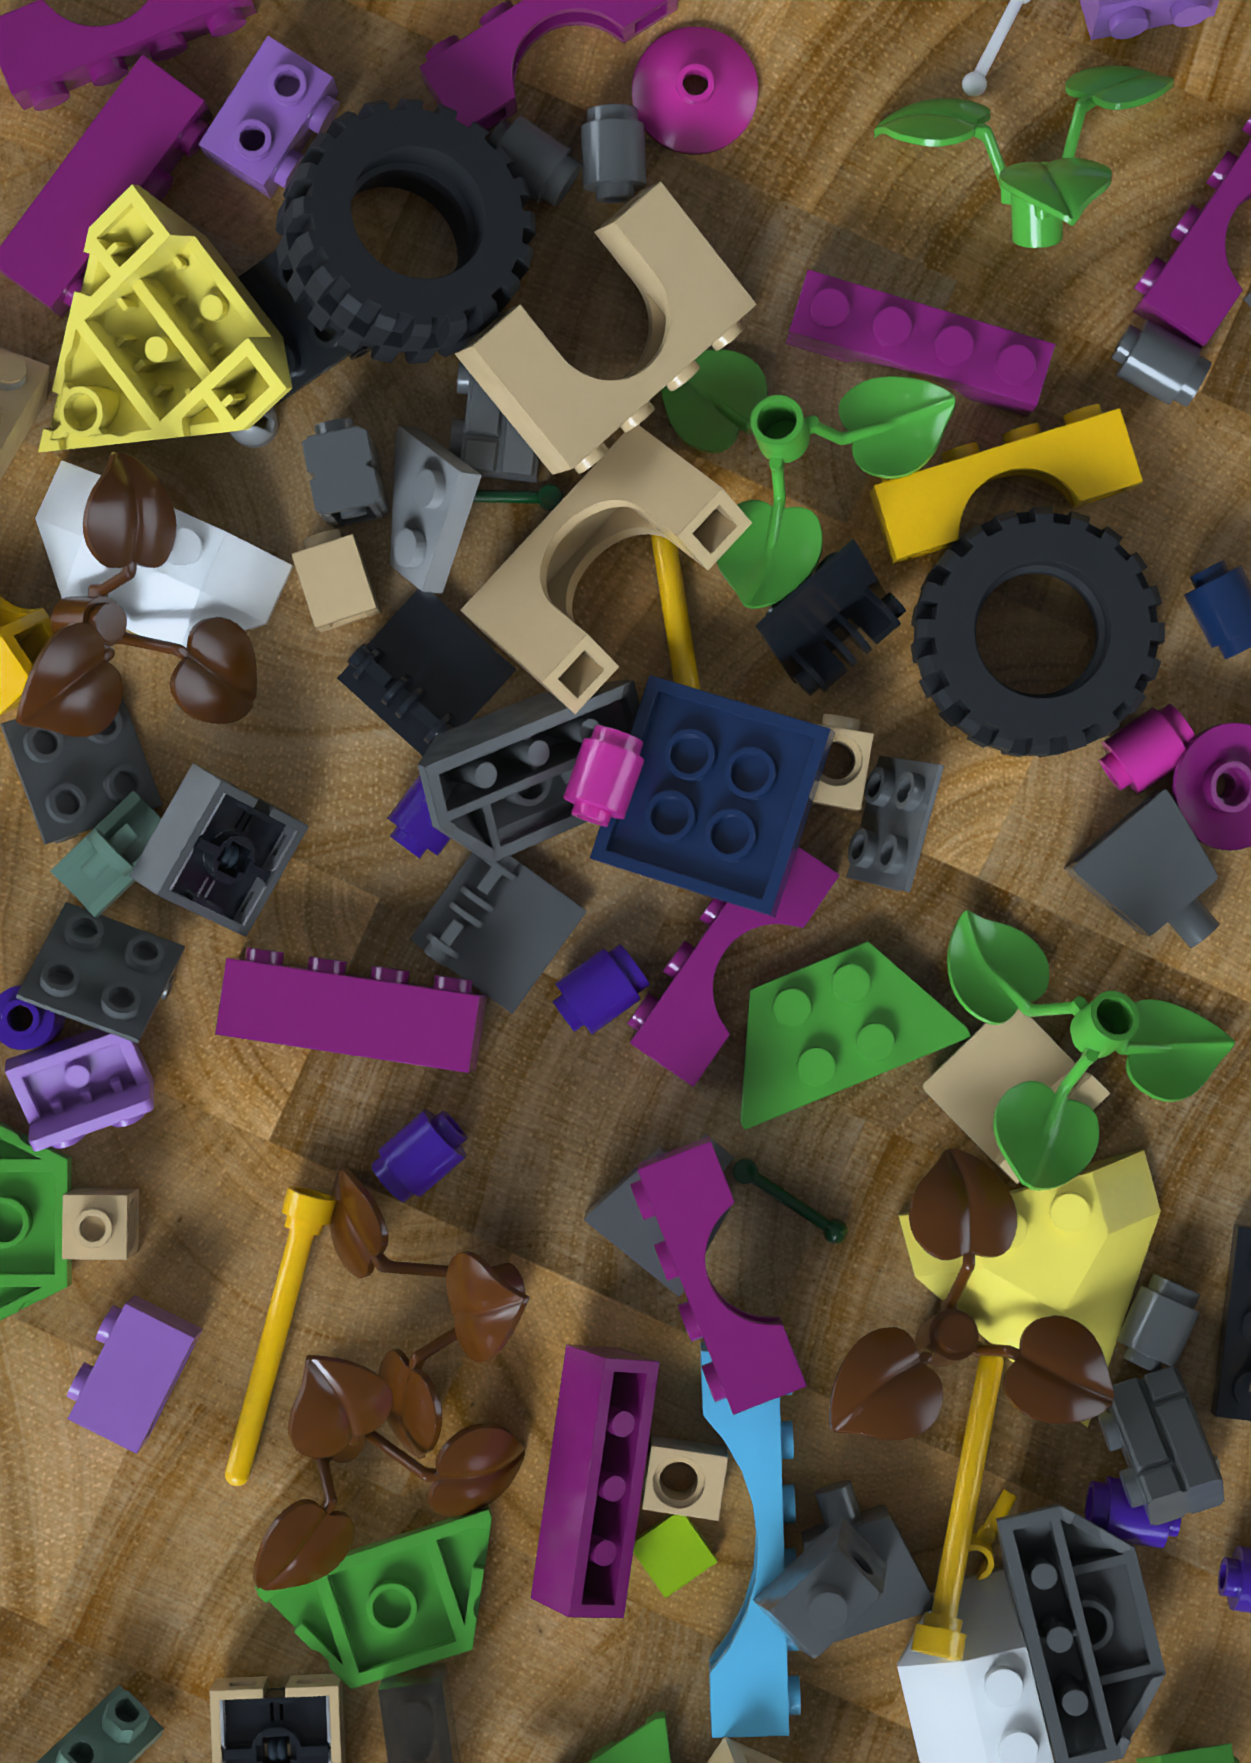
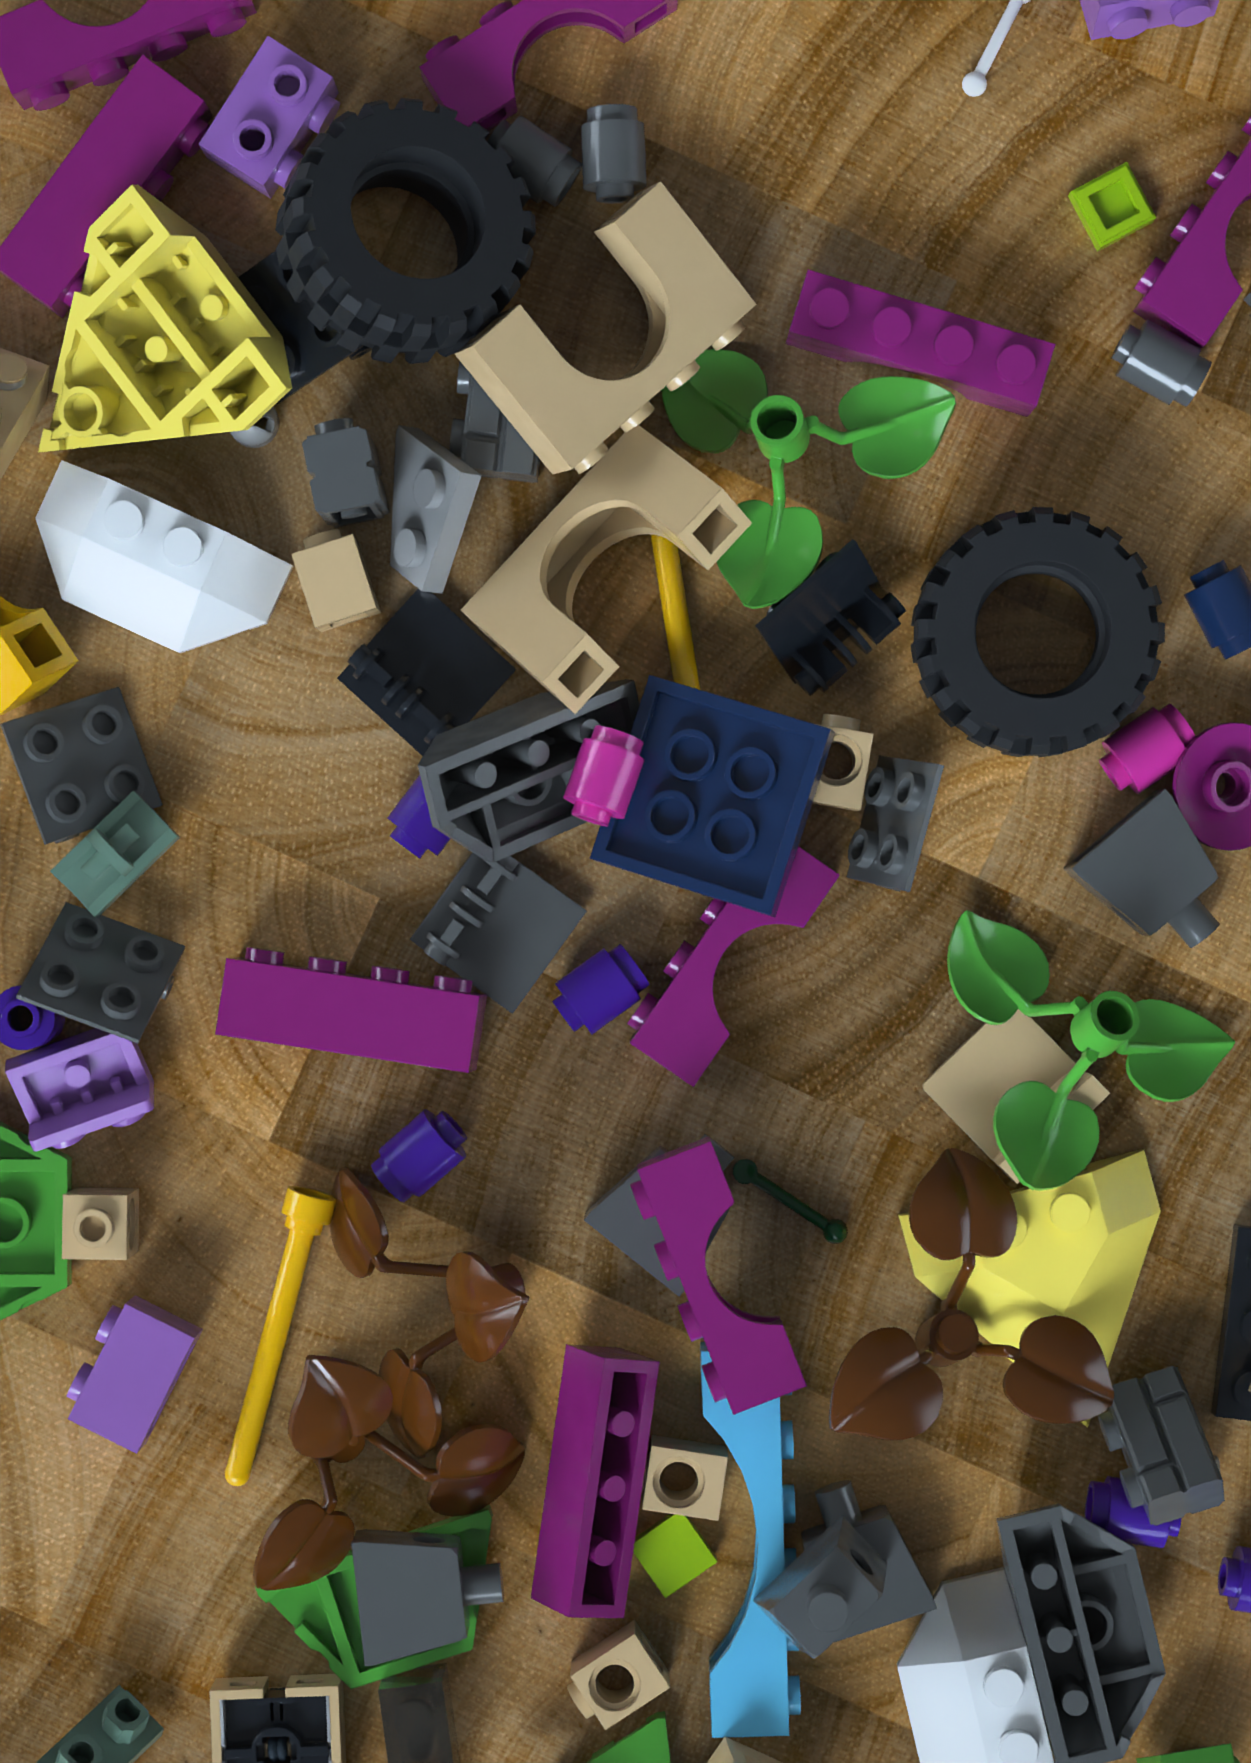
reddish brown plant [16,452,257,737] -> none
piece [129,763,309,937] -> none
dark green hinge [473,484,563,511] -> none
dark pink dish [632,27,758,155] -> none
bright green wing [740,941,971,1130] -> none
yellow arch [869,404,1143,565] -> none
bright green plant [874,65,1174,248] -> none
yellow piece [911,1356,1004,1661] -> none
yellow hand [969,1489,1017,1580] -> none
dark grey brick [1116,1273,1200,1372] -> none
none -> dark grey torso [351,1529,504,1666]
none -> tan brick [567,1619,670,1730]
none -> lime tile [1068,162,1157,252]

